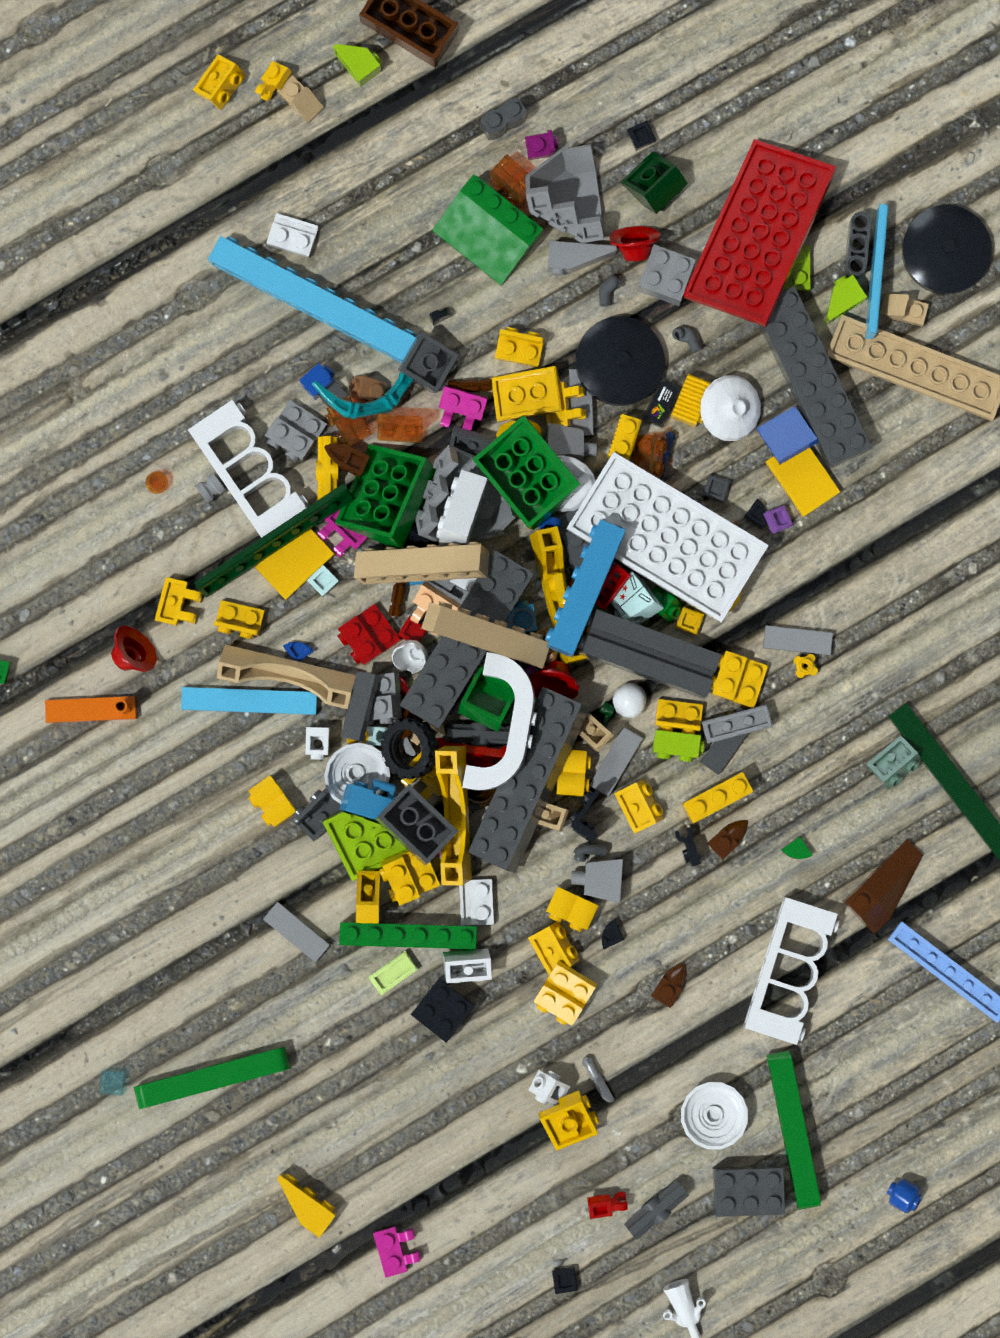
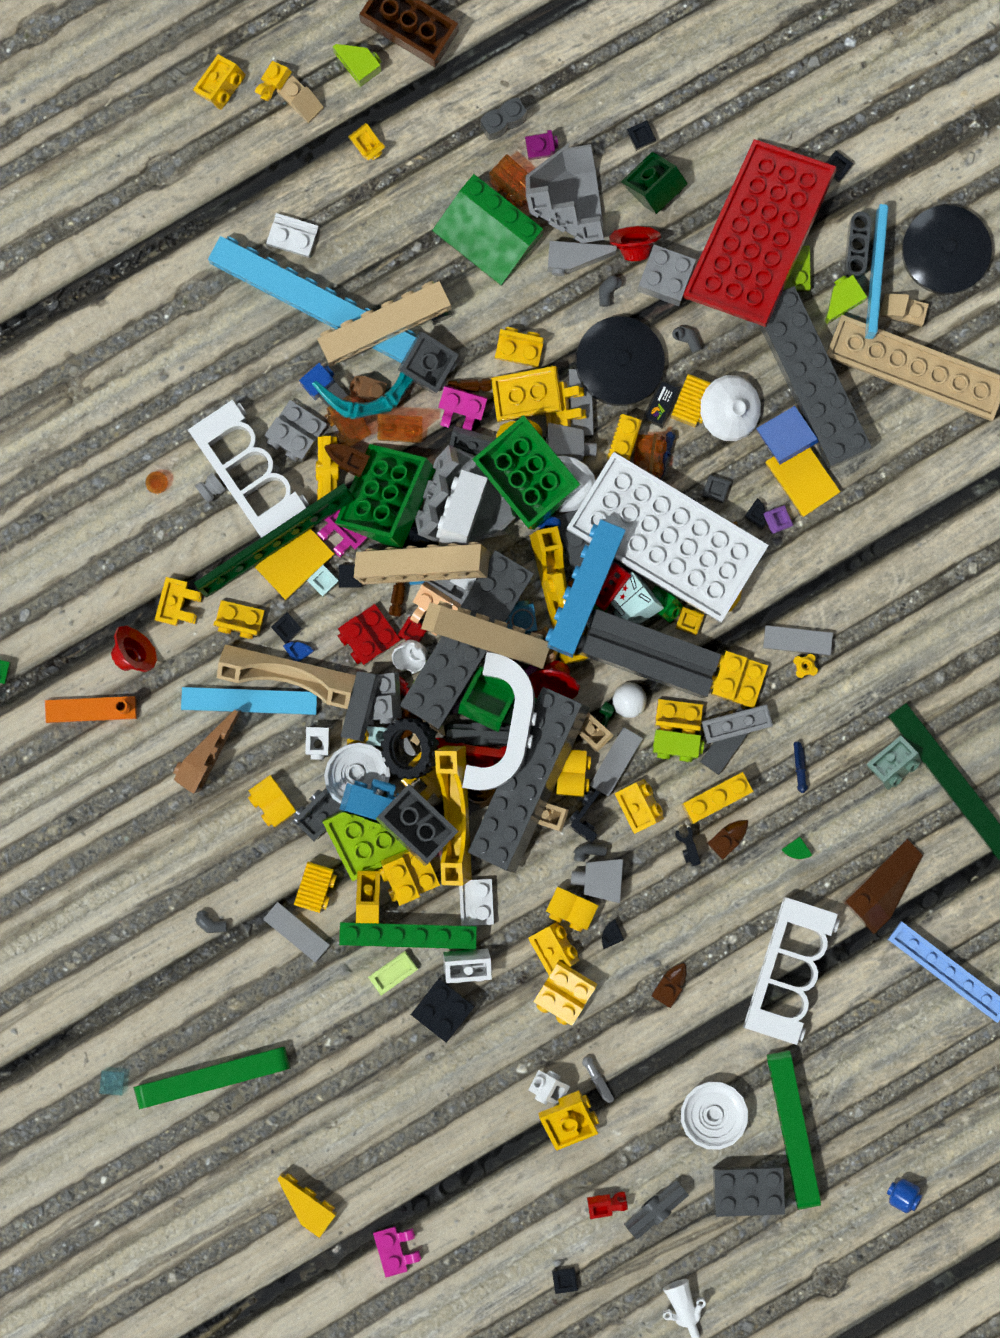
none -> medium nougat wedge [173,709,241,794]
none -> dark grey arm [195,910,227,933]
none -> black tile [271,612,303,644]
none -> yellow brick [294,862,337,913]
none -> tan brick [317,281,451,367]
none -> black tile [339,565,362,588]
none -> yellow bracket [348,123,385,160]
none -> dark blue piece [794,741,808,793]
none -> black tile [826,150,853,182]

